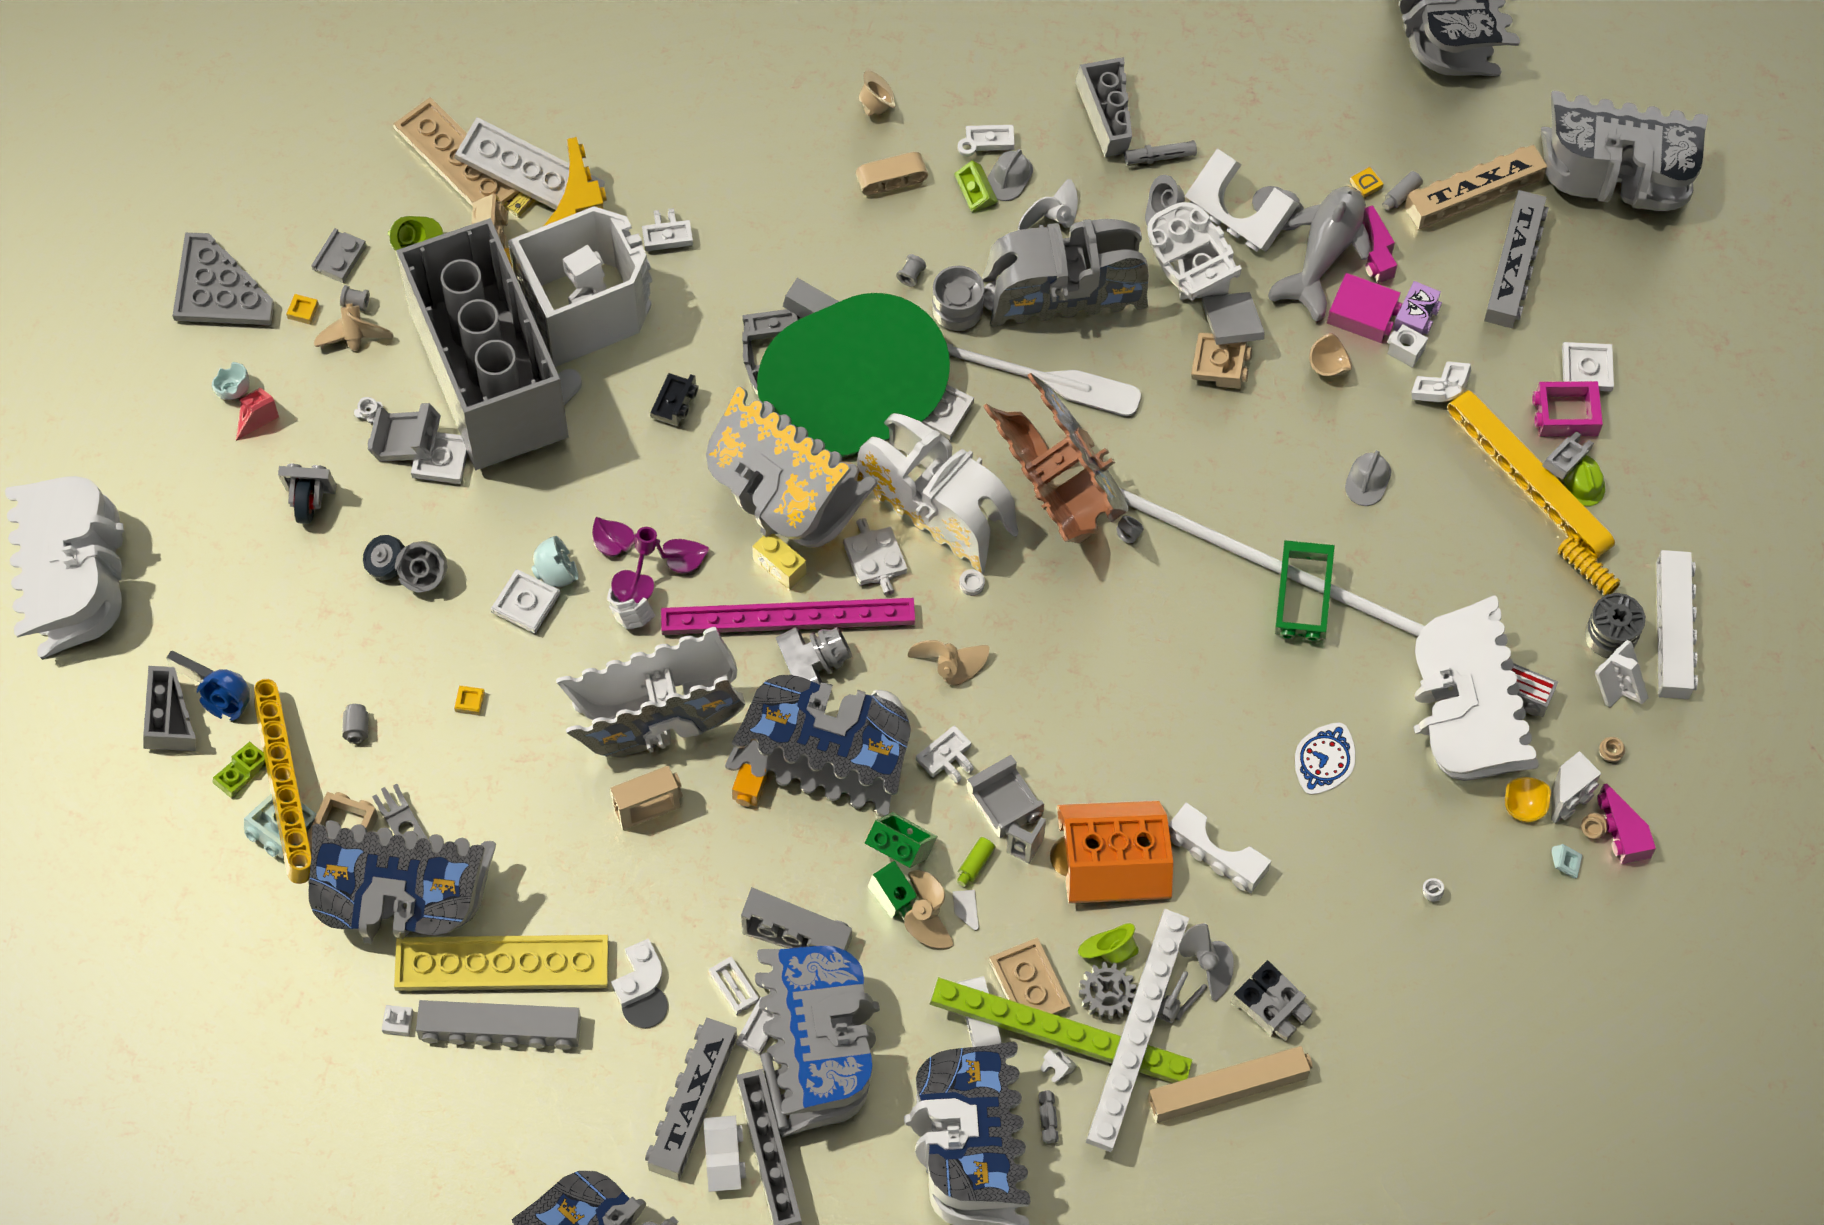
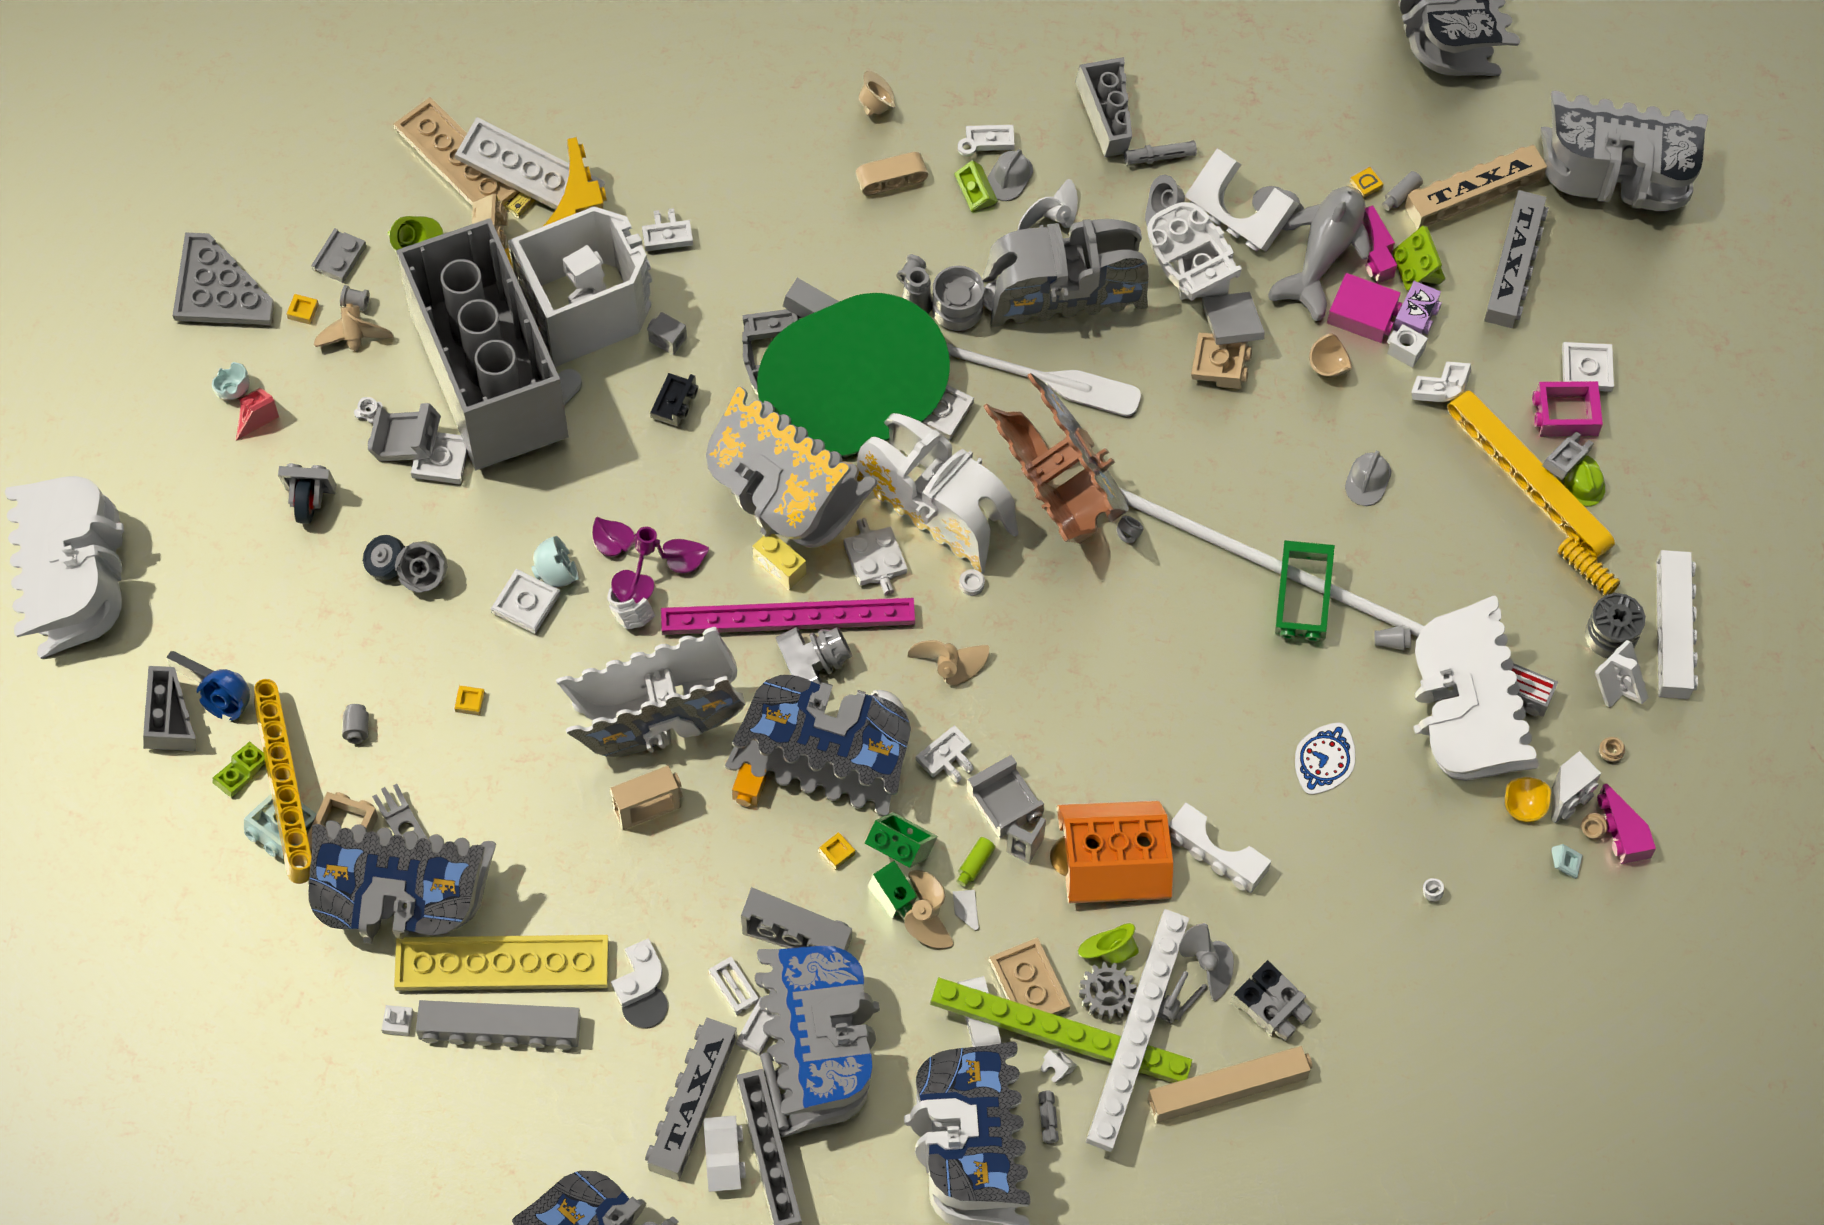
none -> light grey brick [647,312,687,355]
none -> yellow tile [819,832,855,870]
none -> light grey plant [901,267,933,314]
none -> light grey cone [1375,625,1411,650]
none -> lime bracket [1392,226,1446,291]

